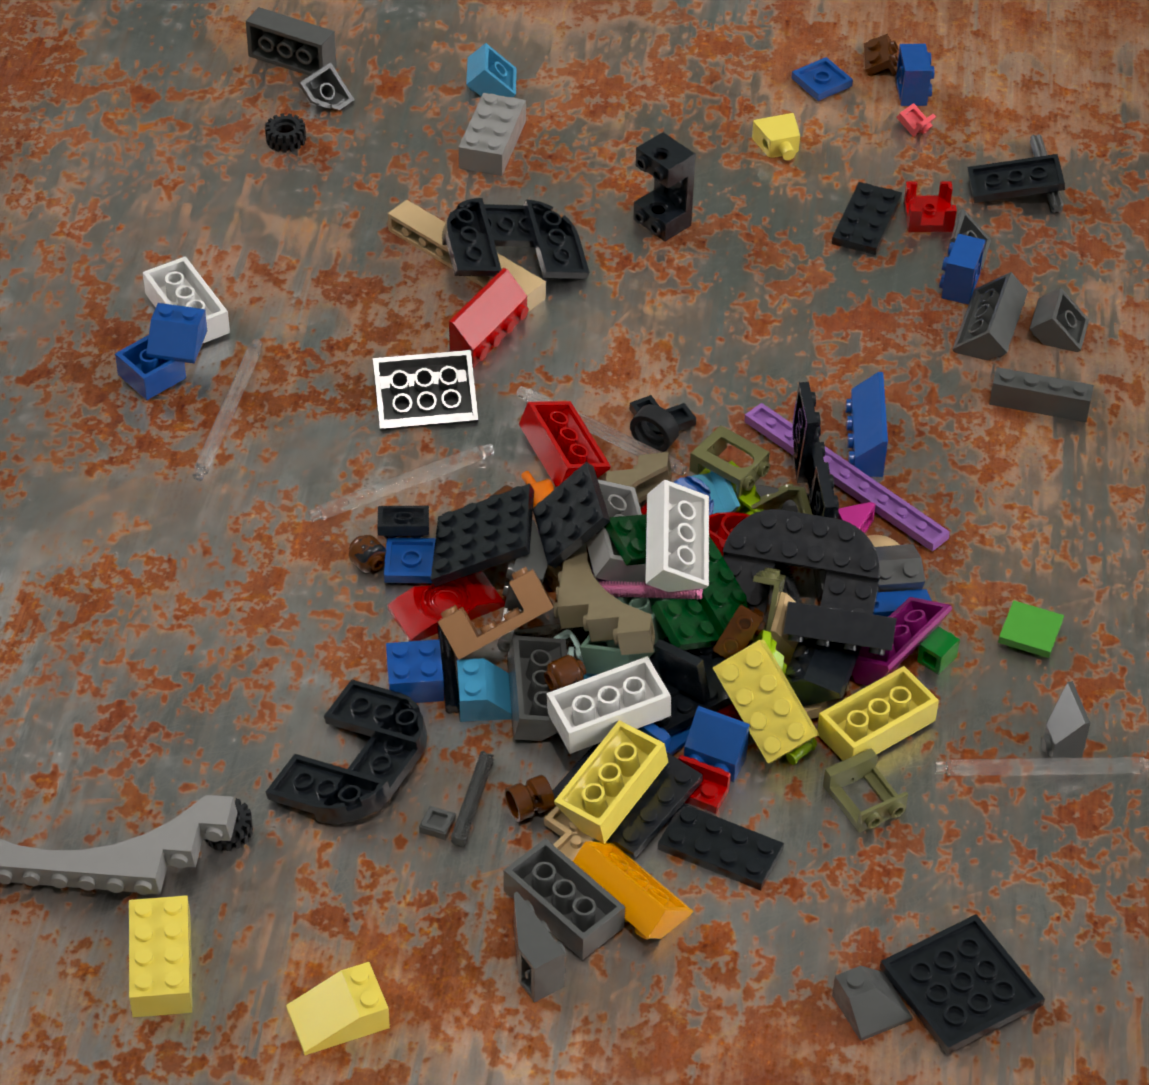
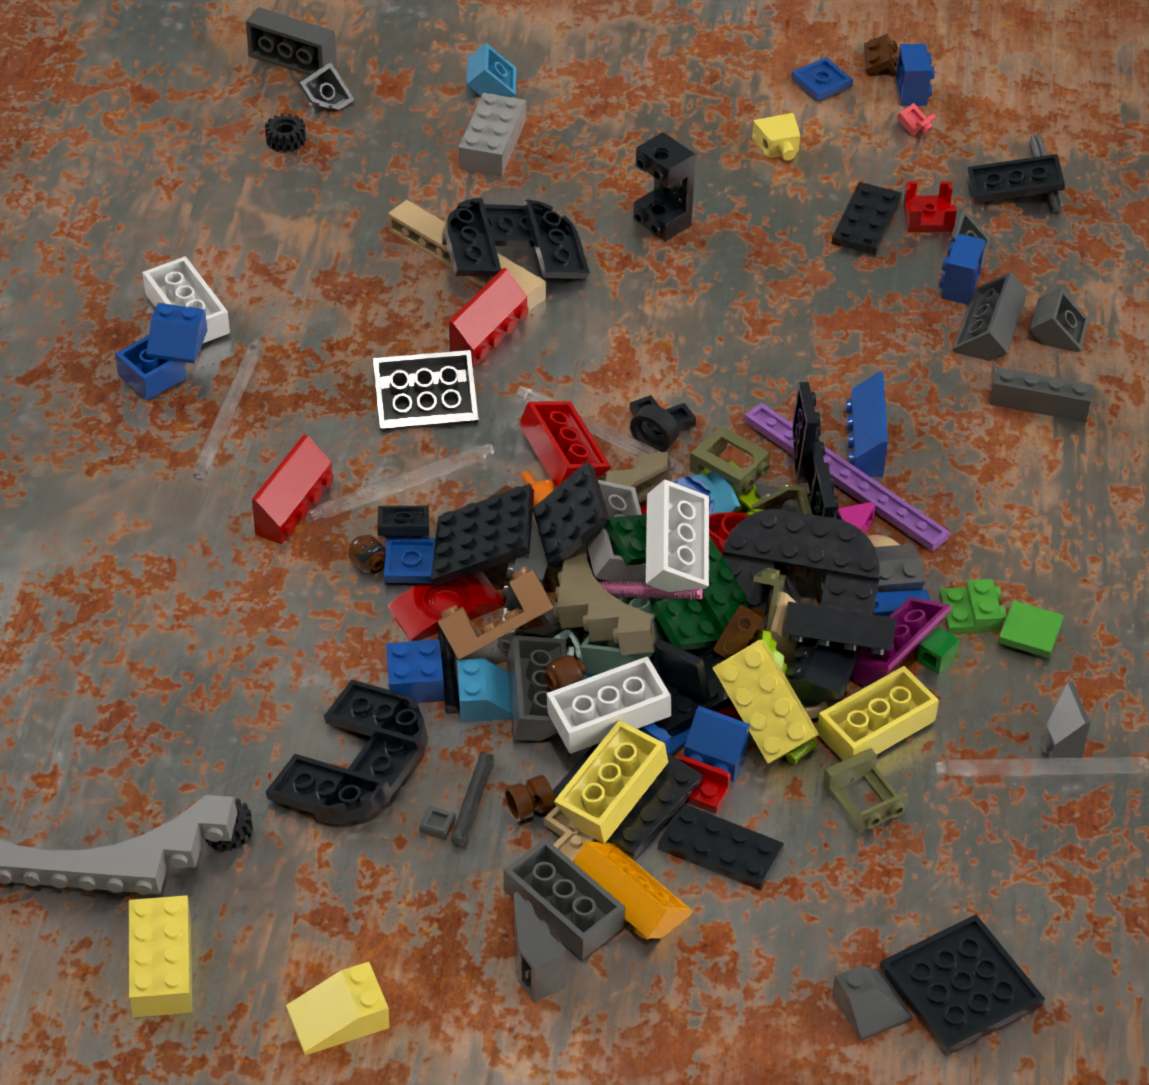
none -> slope [252,434,334,545]
none -> bright green plate [939,579,1006,634]

